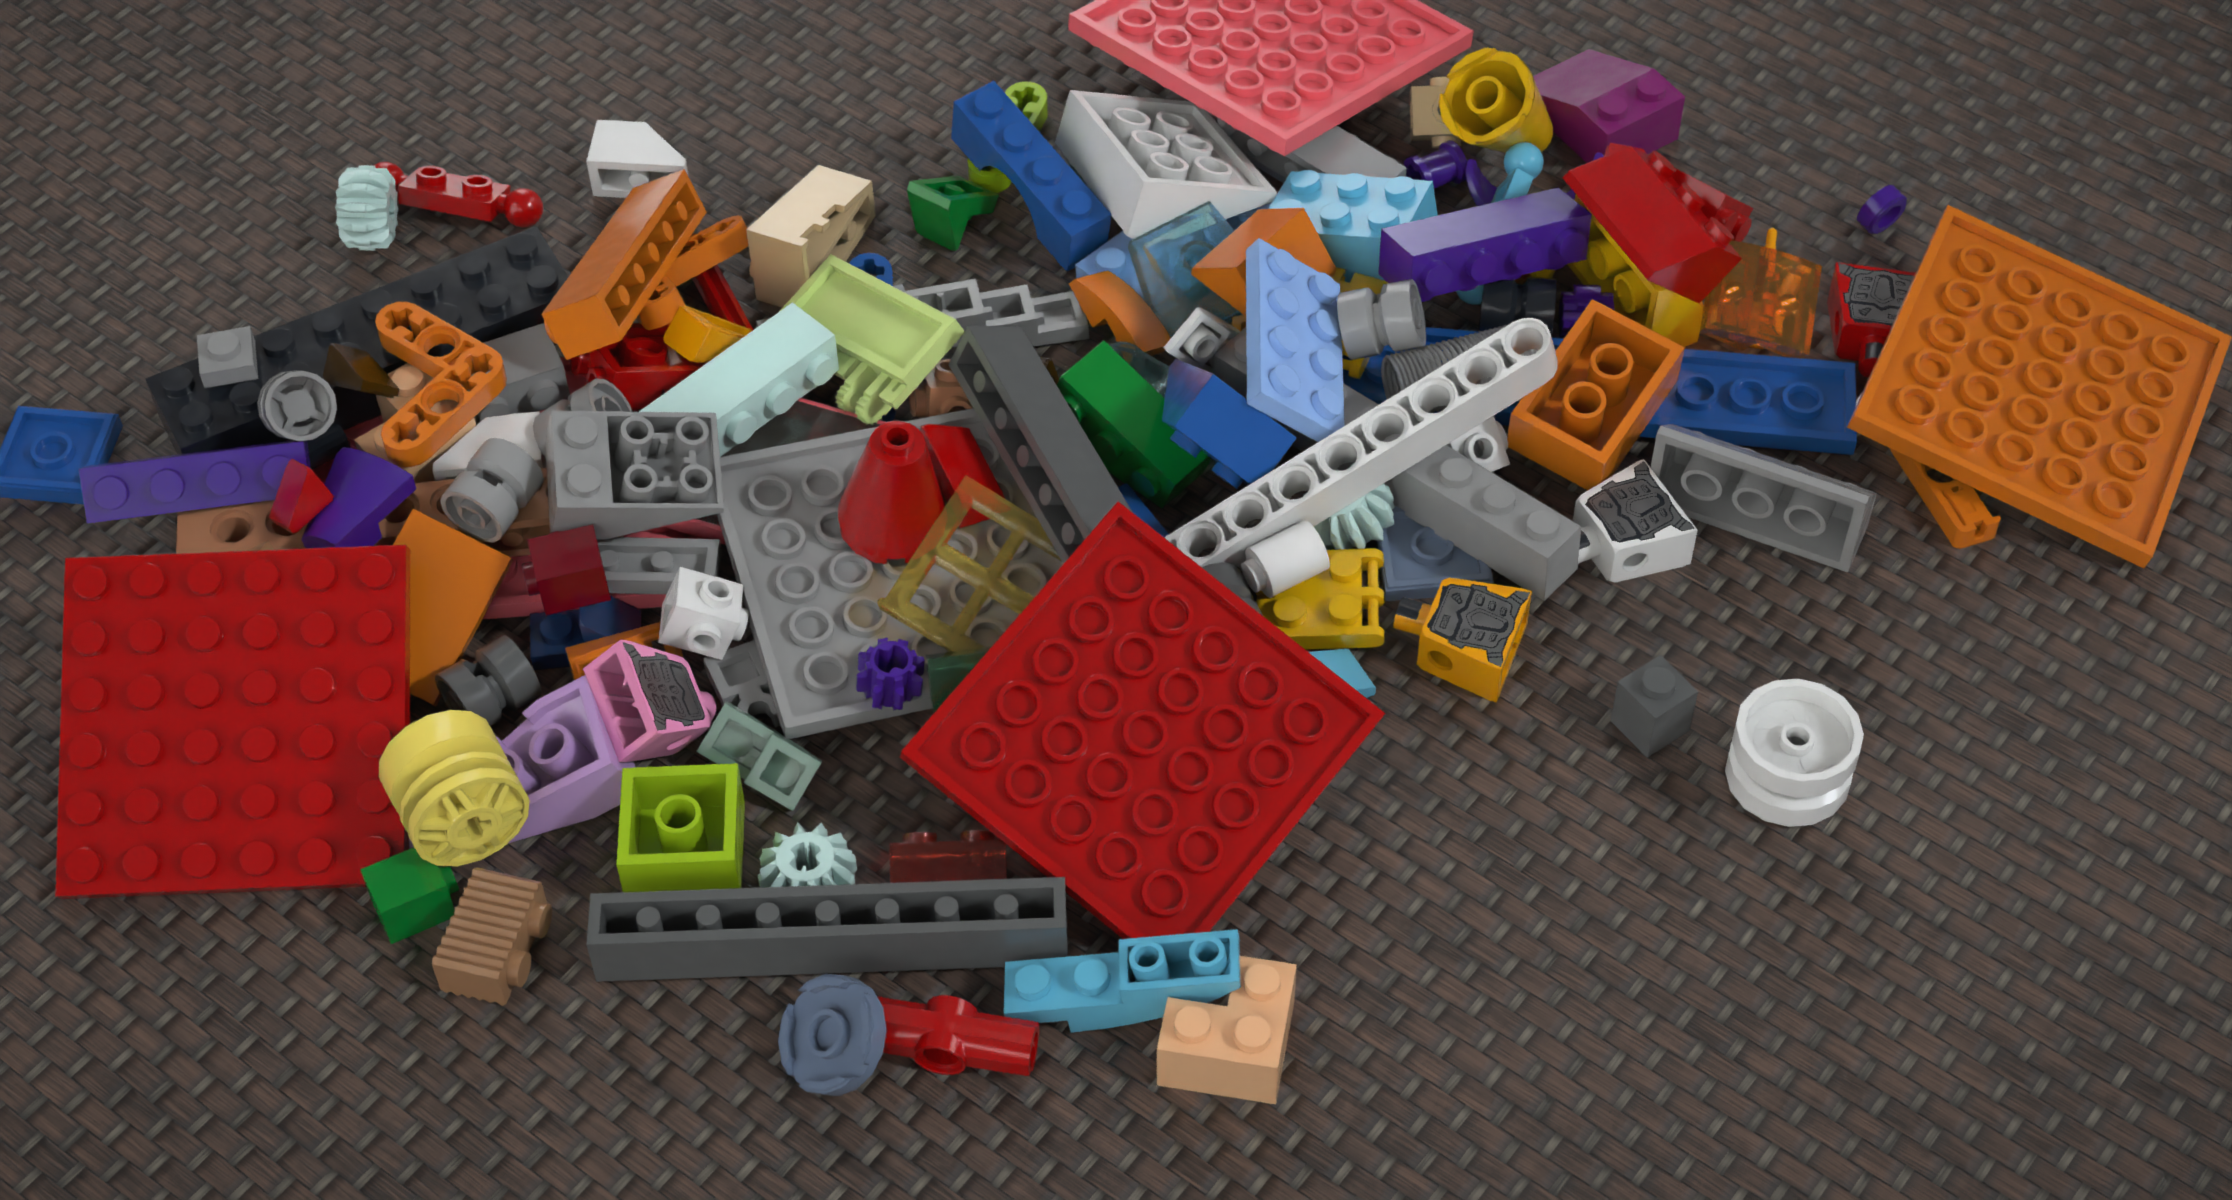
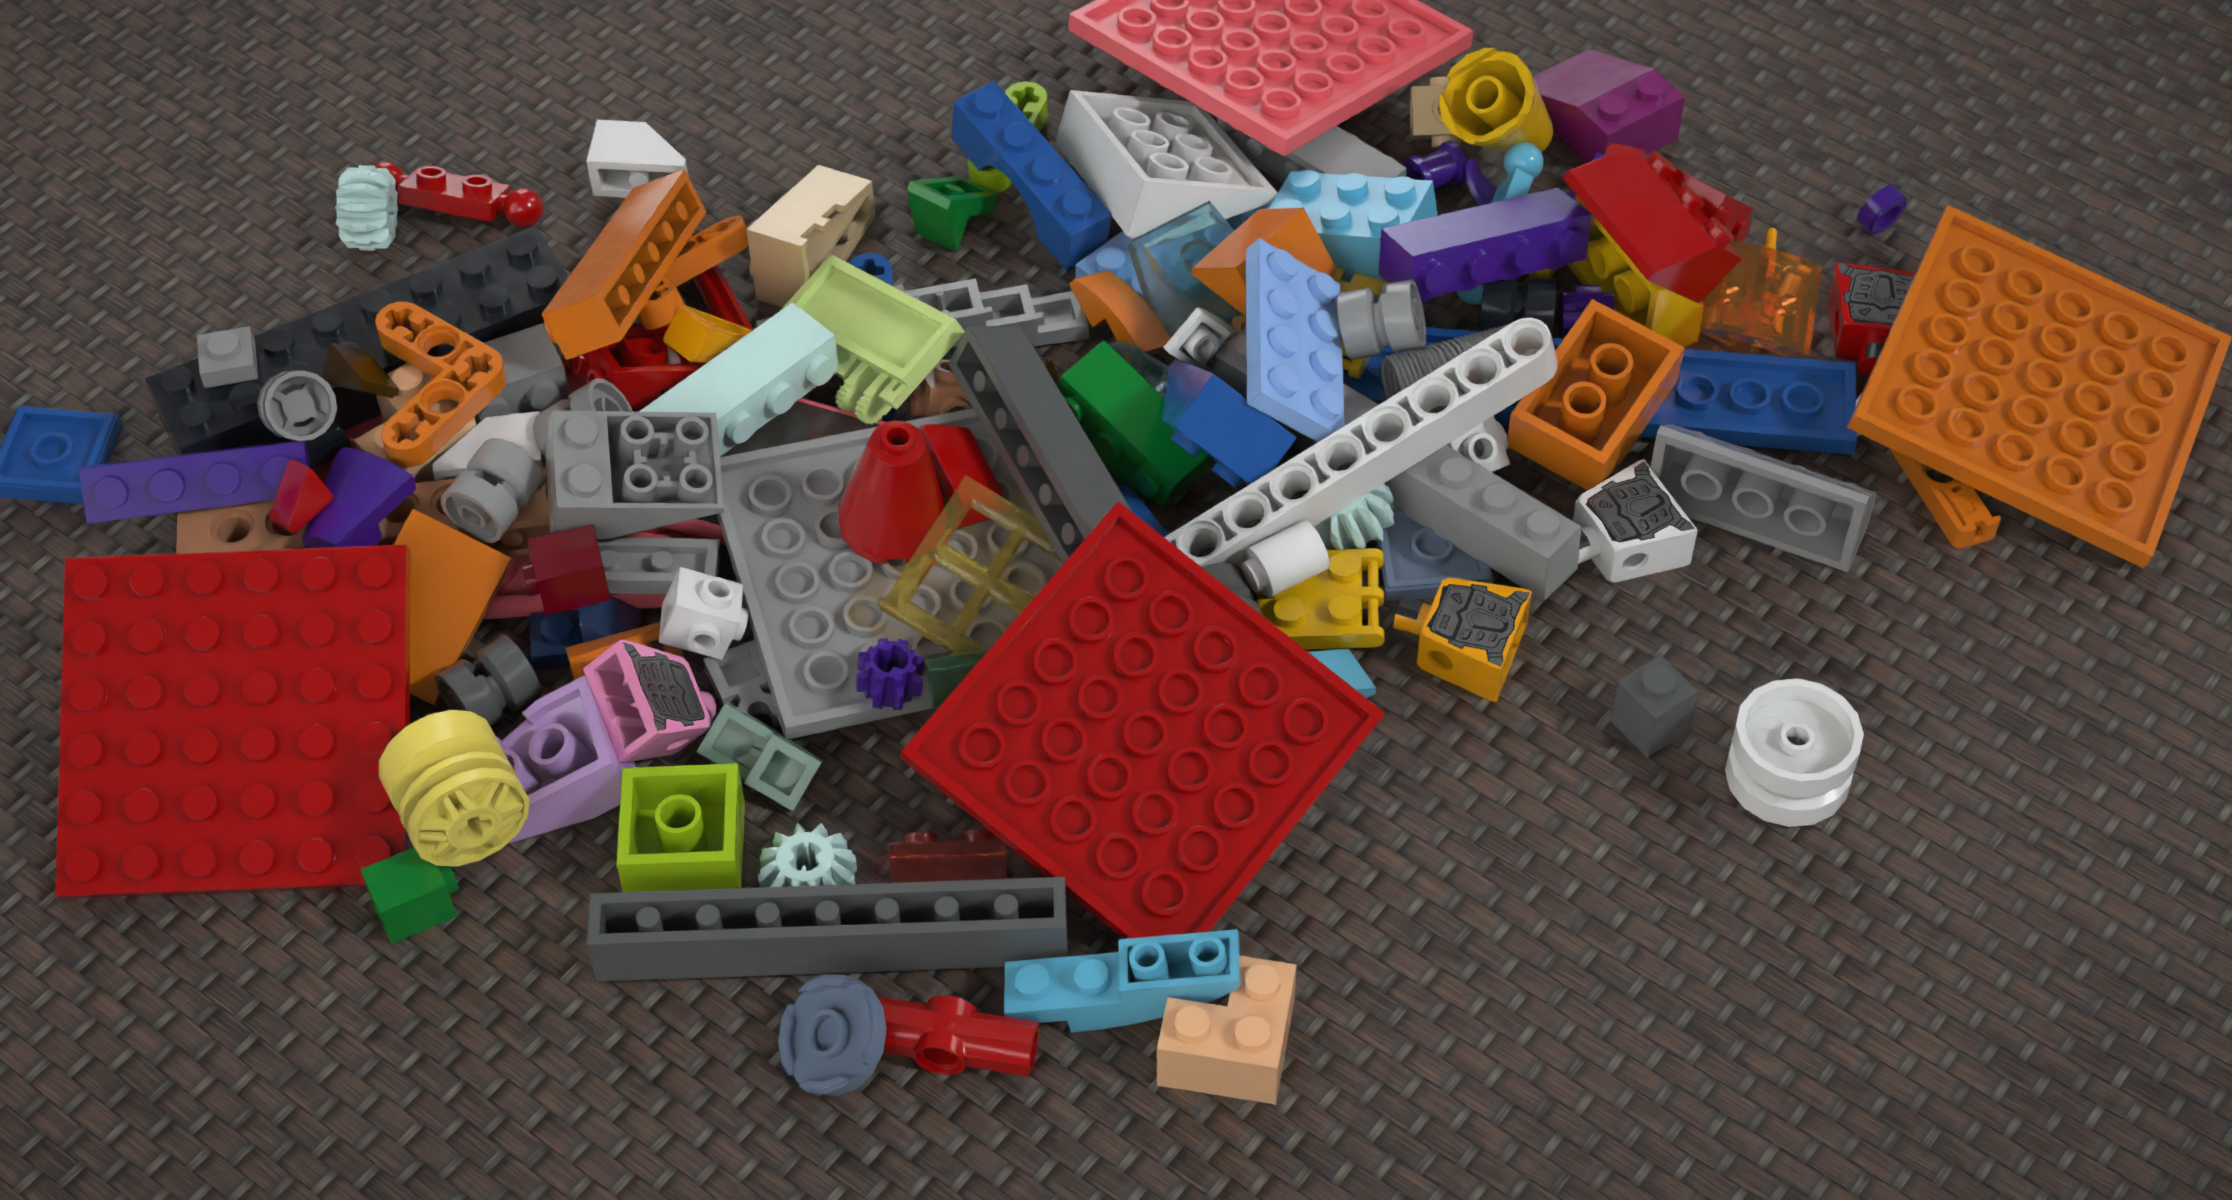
medium nougat brick [432,867,552,1006] -> none

